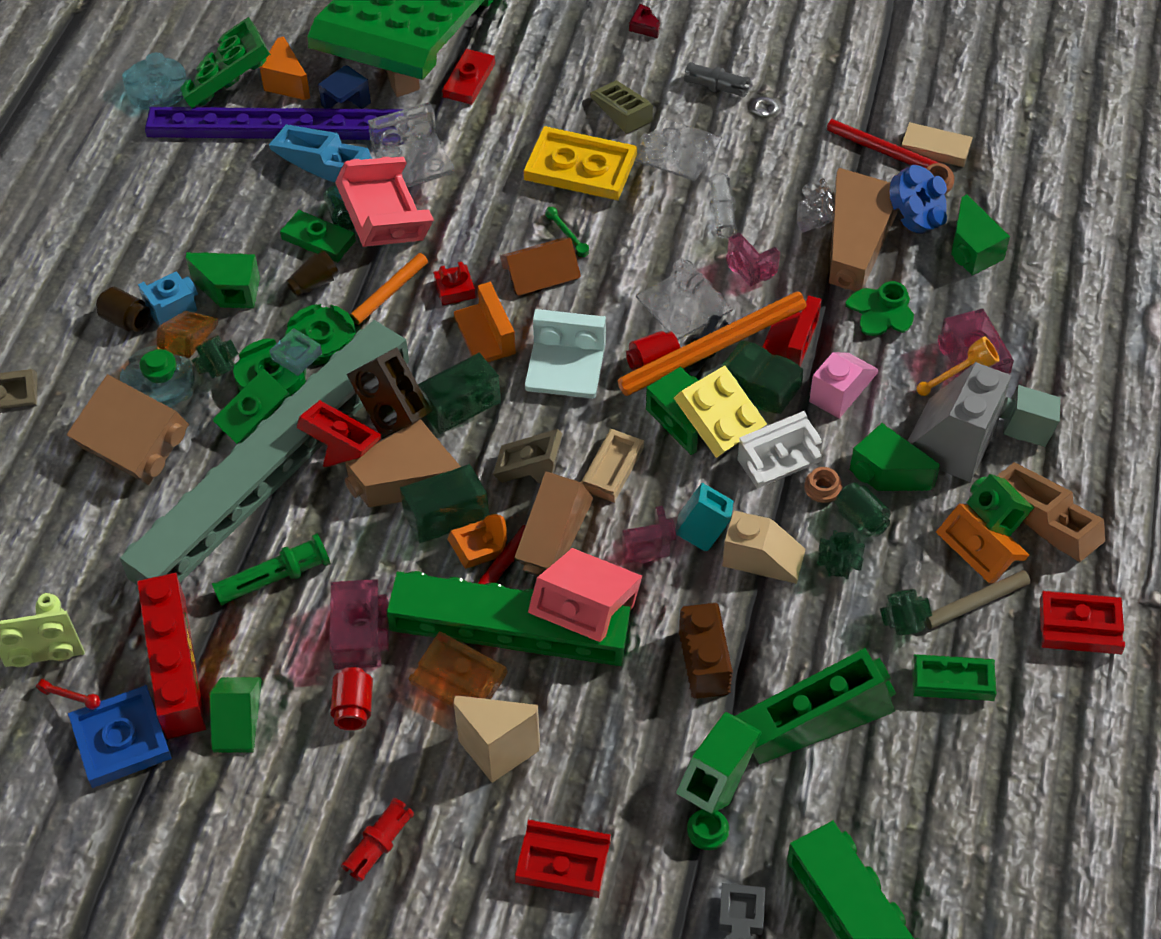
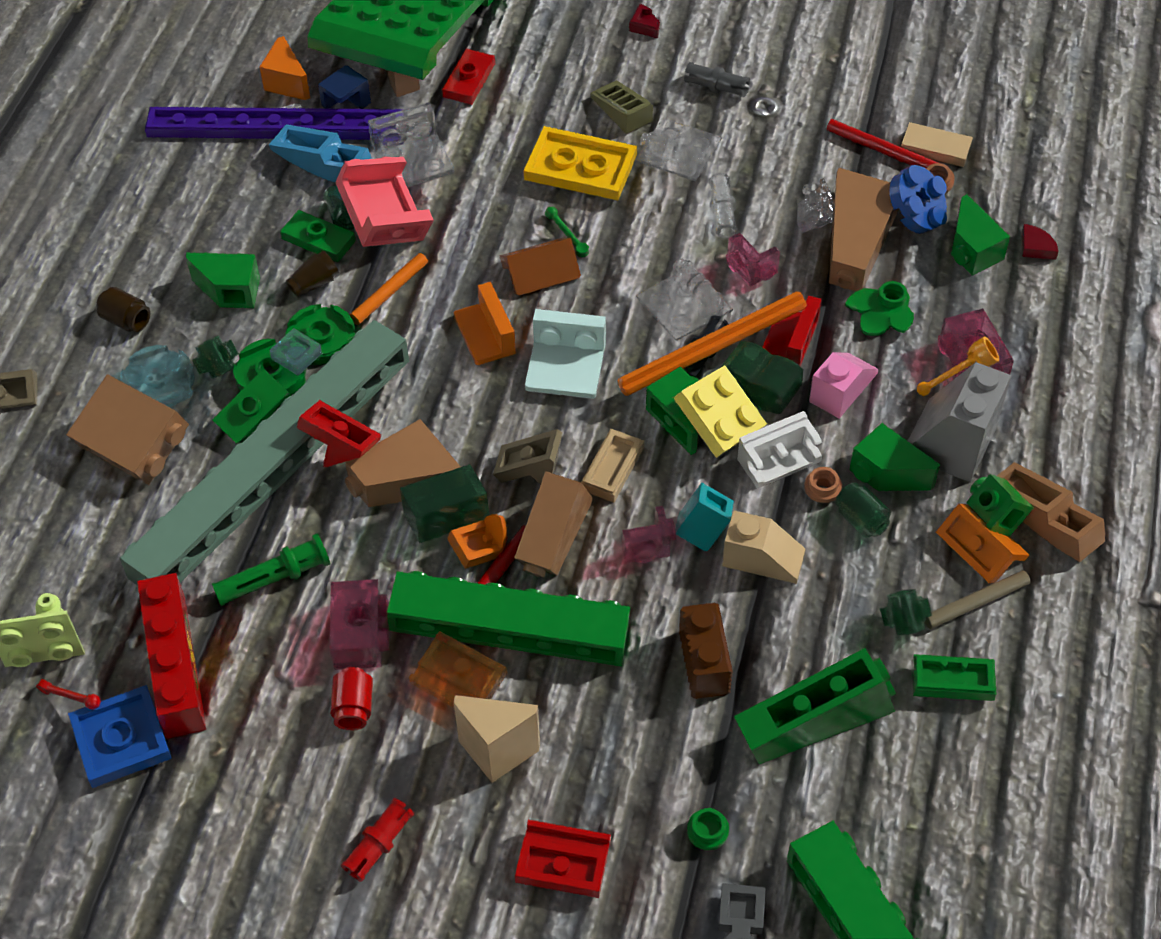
clear light blue plate [122,52,187,109] -> none
dark azure brick [138,271,198,329] -> none
green plate [139,349,176,383] -> none
clear orange slope [157,311,218,358] -> none
green plate [180,17,271,109] -> none
green slope [209,677,262,753] -> none
dark brown brick [346,347,432,439] -> none
clear green brick [418,352,501,434] -> none
red tile [433,262,476,306] -> none
coral panel [528,548,642,642] -> none
red brick [626,331,680,371] -> none
green slope [676,712,762,814] -> none
clear green gear [817,530,865,579] -> none
sand green brick [1000,385,1060,447] -> none
red plate [1040,591,1125,655] -> none
none -> dark red tile [1022,224,1059,260]

